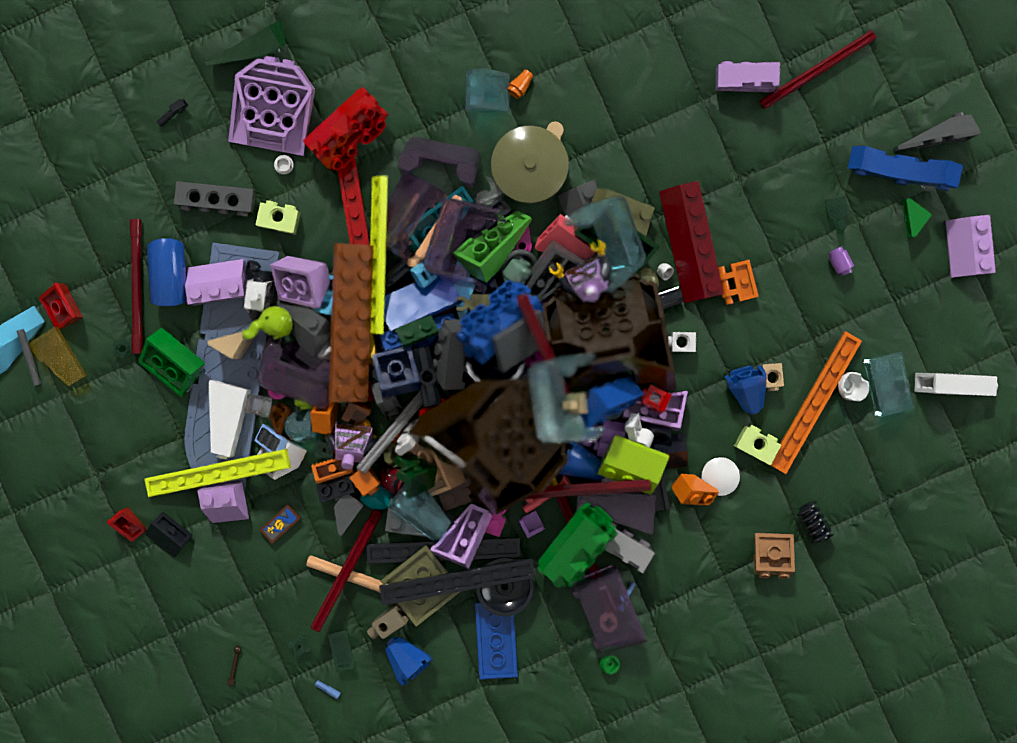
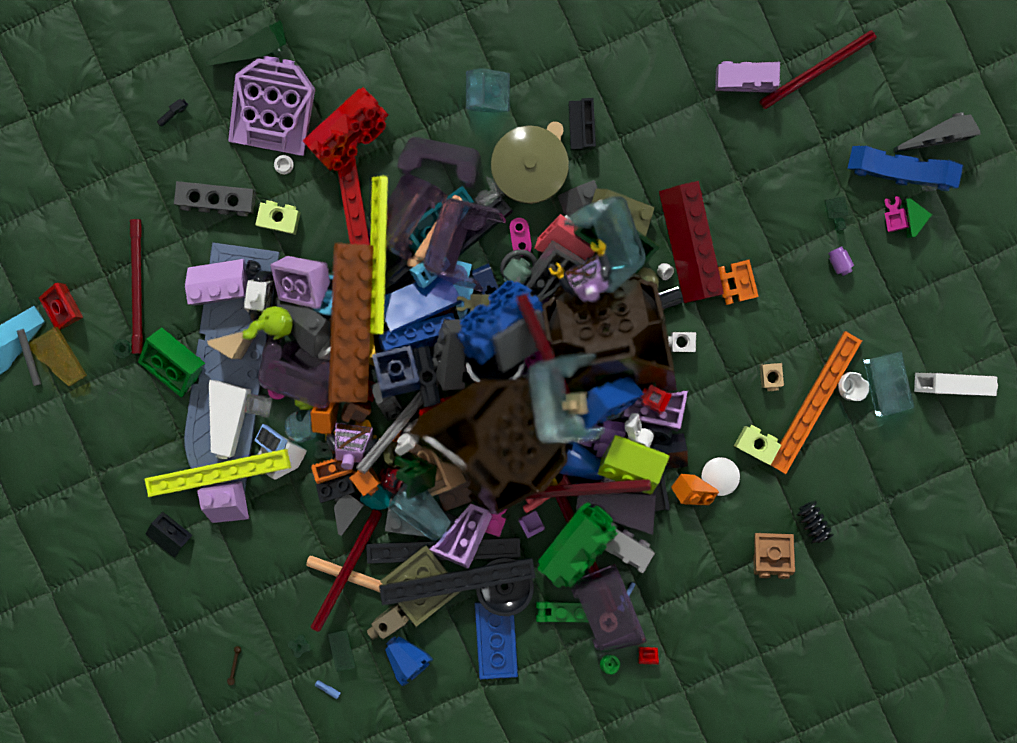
red slope [107,507,147,542] -> none
blue brick [147,238,187,306] -> none
tile [259,504,301,544] -> none
reddish brown piece [269,400,291,435] -> none
dark green plate [395,315,439,348] -> none
bright green wedge [453,211,532,283] -> none
orange cone [507,69,533,99] -> none
blue cone [725,366,767,414] -> none
lavender slope [945,215,996,278] -> none
none -> green plate [536,601,590,622]
none -> black piece [569,98,596,151]
none -> red slope [638,647,659,664]
none -> dark pink plate [884,196,909,232]

